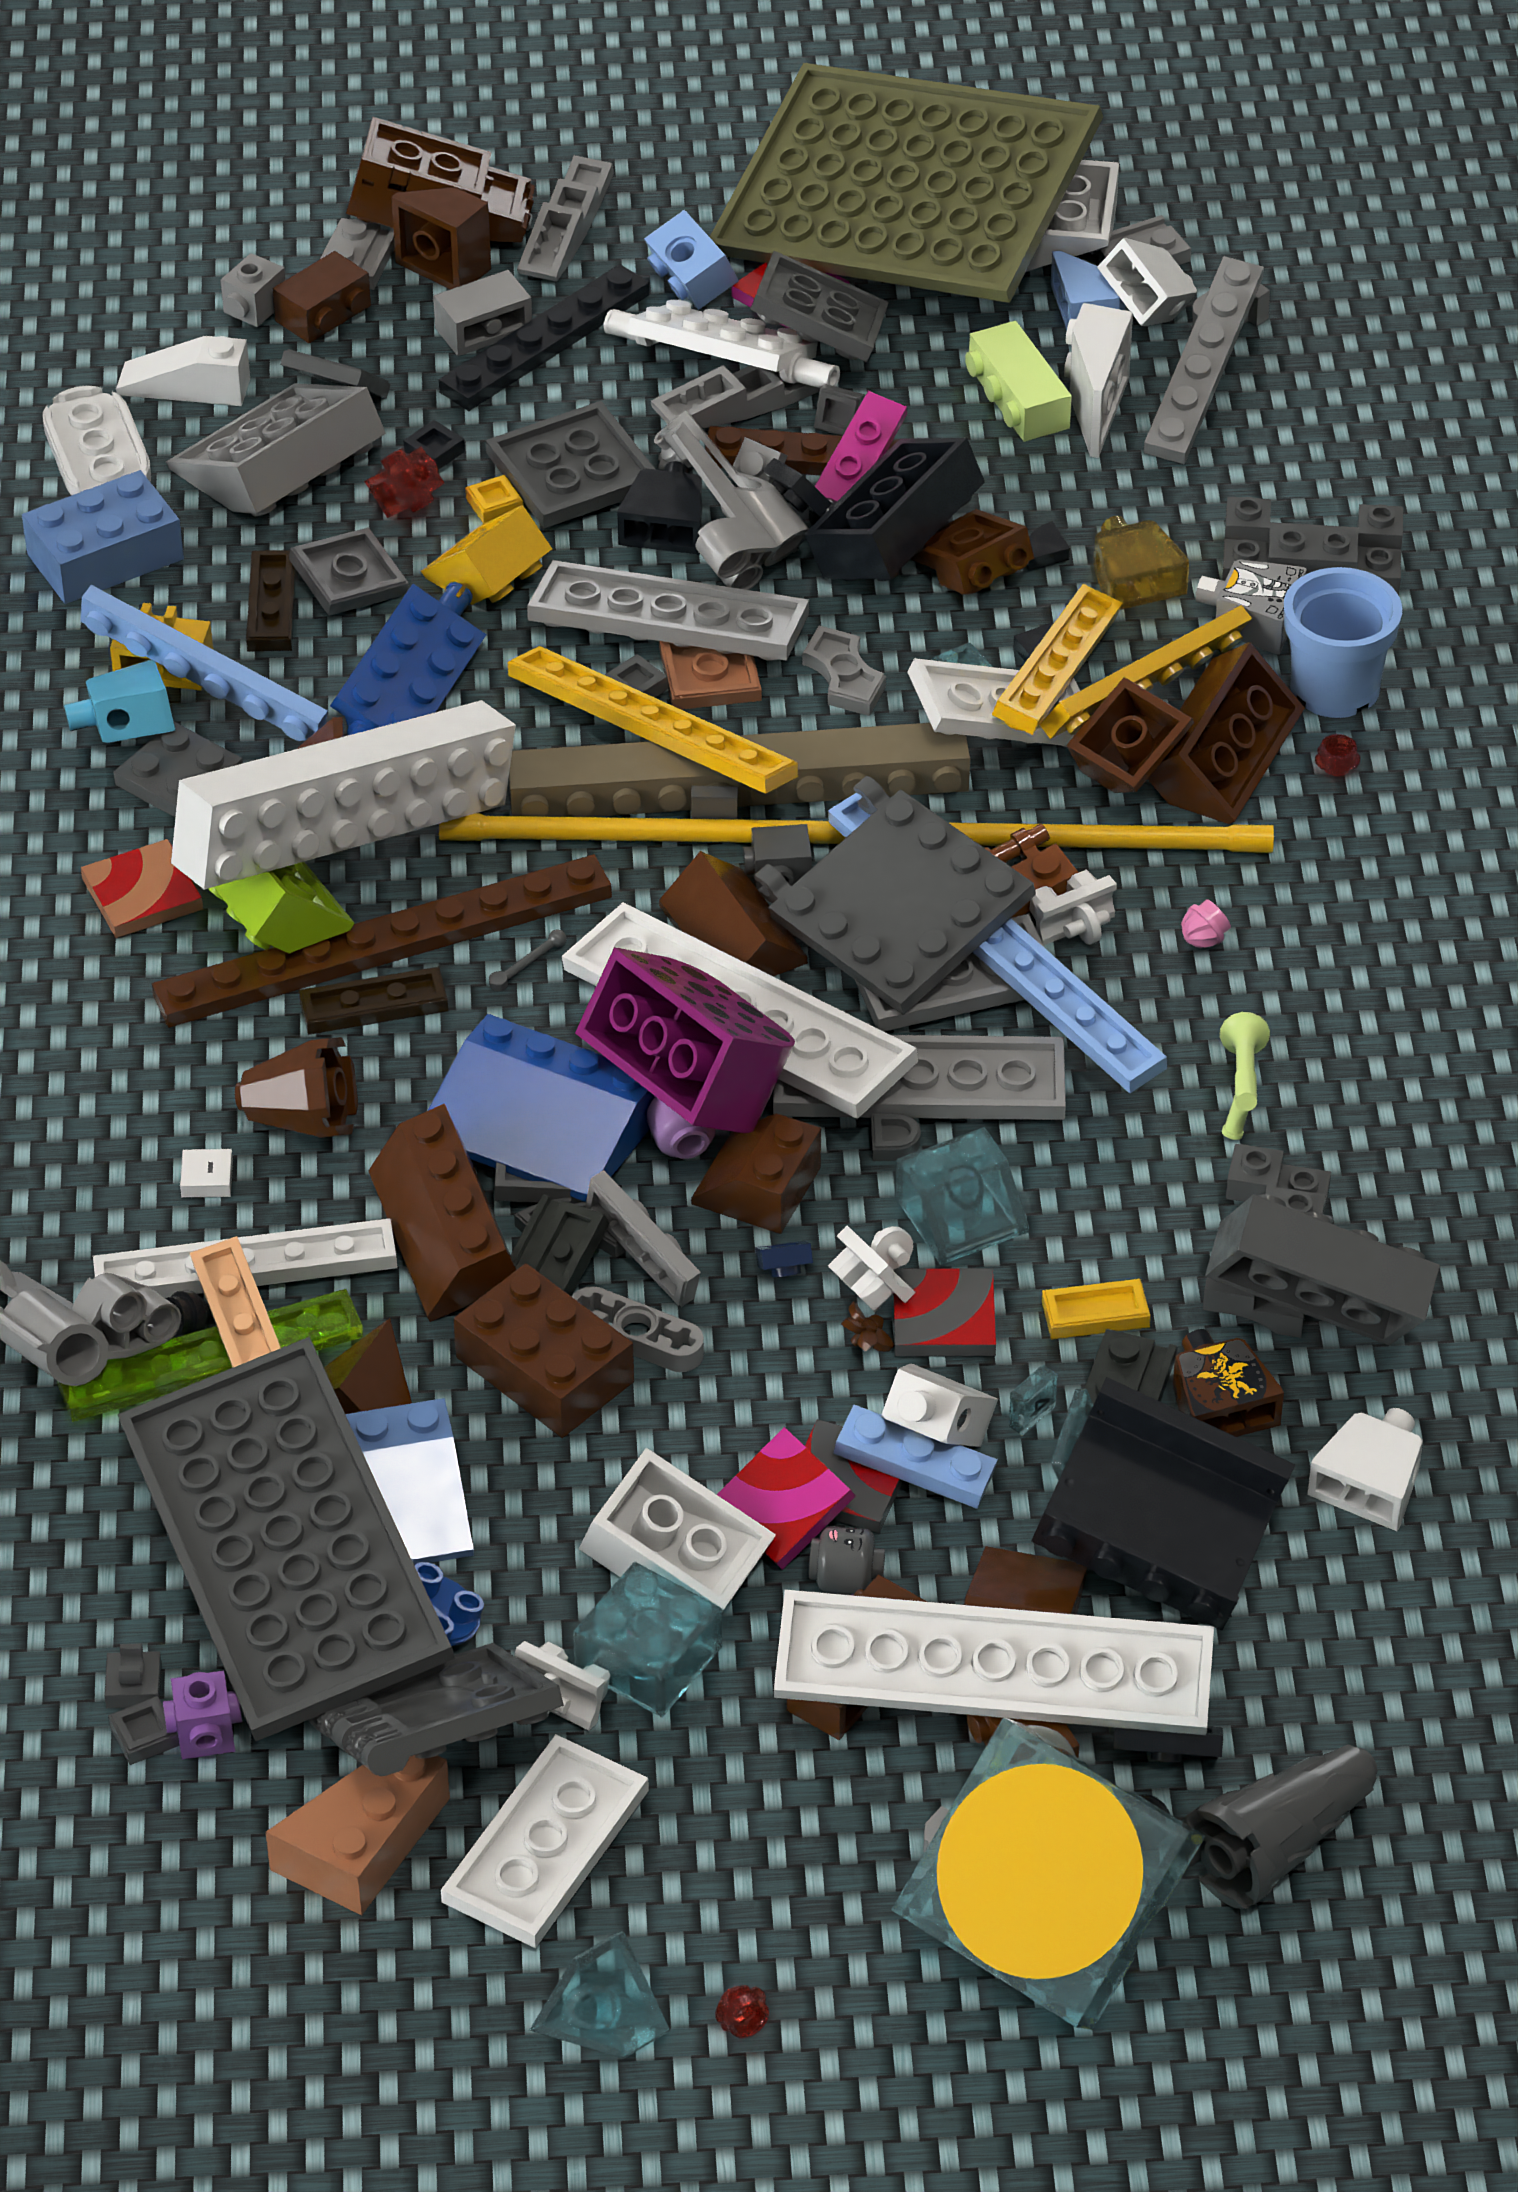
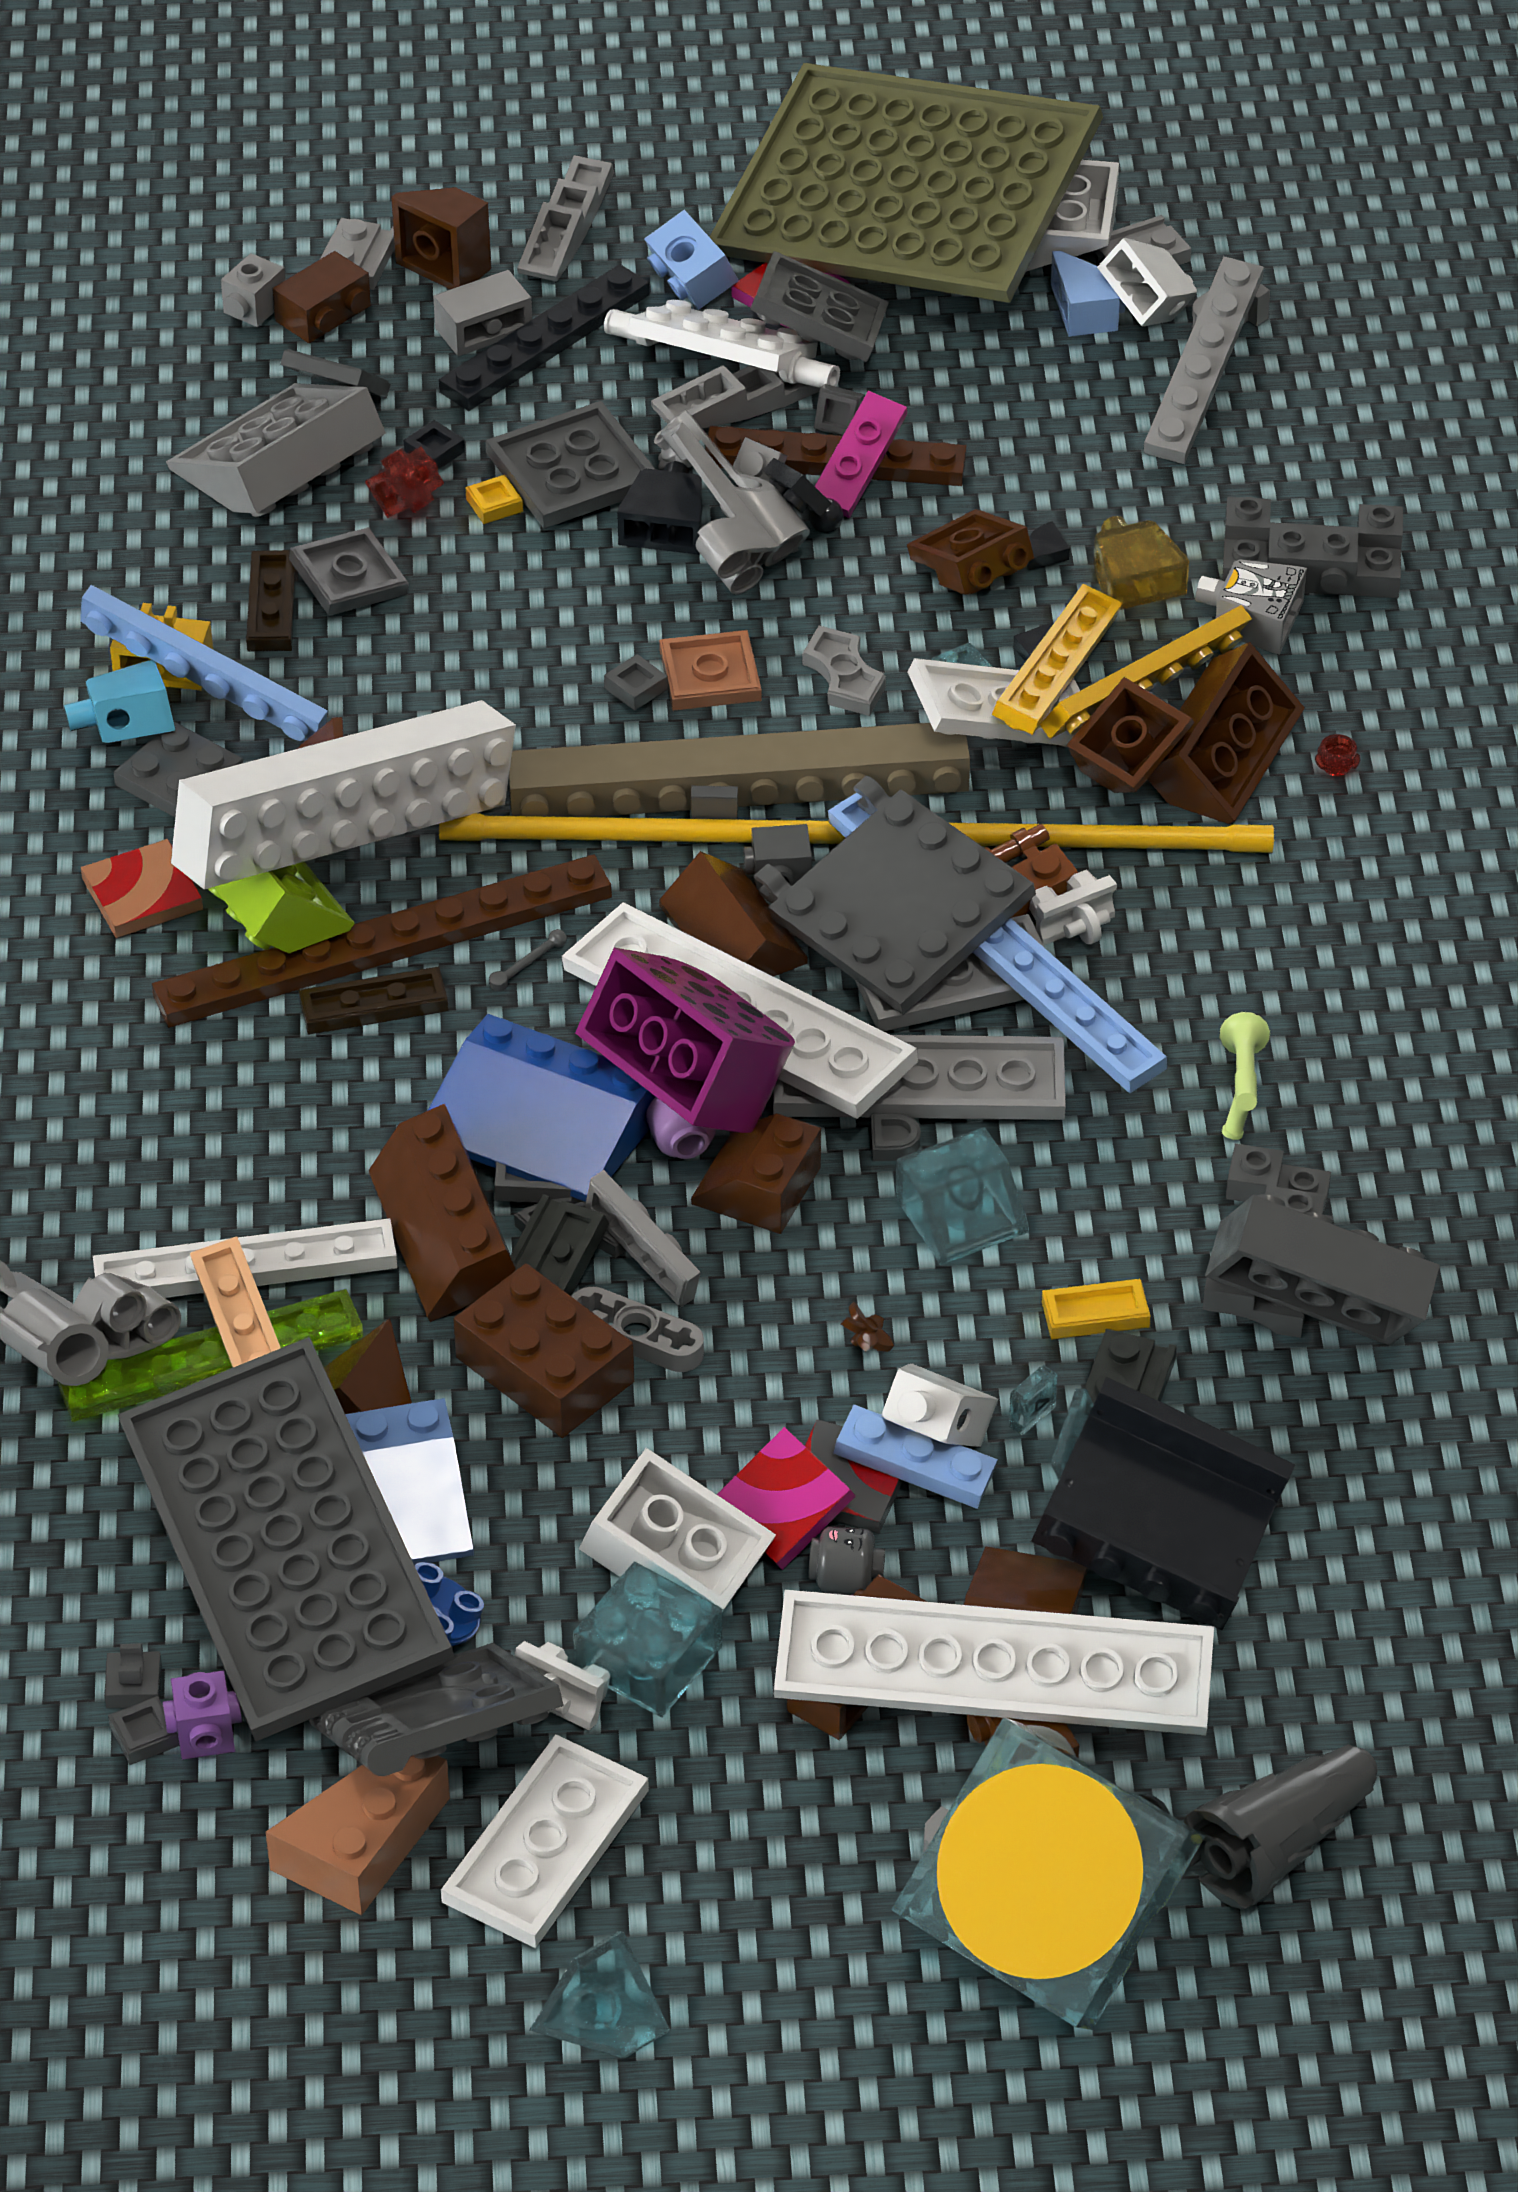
medium blue brick [22,470,184,604] -> none
white tile [43,386,151,495] -> none
white slope [116,336,250,406] -> none
black plate [166,1290,212,1341] -> none
white tile [180,1149,233,1197] -> none
reddish brown cone [235,1037,358,1137] -> none
blue plate [330,582,487,735] -> none
reddish brown piece [346,117,535,243] -> none
yellow slope [421,505,552,605] -> none
yellow tile [508,646,798,794] -> none
light grey plate [527,560,809,661] -> none
clear red plate [715,1985,769,2038] -> none
dark blue plate [755,1240,813,1277] -> none
black brick [805,437,985,581] -> none
white hips [828,1226,916,1312] -> none
tile [893,1268,996,1356] -> none
yellowish green brick [965,320,1072,442] -> none
white slope [1064,303,1133,458] -> none
black plate [1114,1726,1223,1762] -> none
torso [1173,1329,1284,1437] -> none
bright pink plate [1181,899,1231,948] -> none
light blue piece [1284,567,1402,718] -> none
white torso [1307,1408,1423,1531] -> none

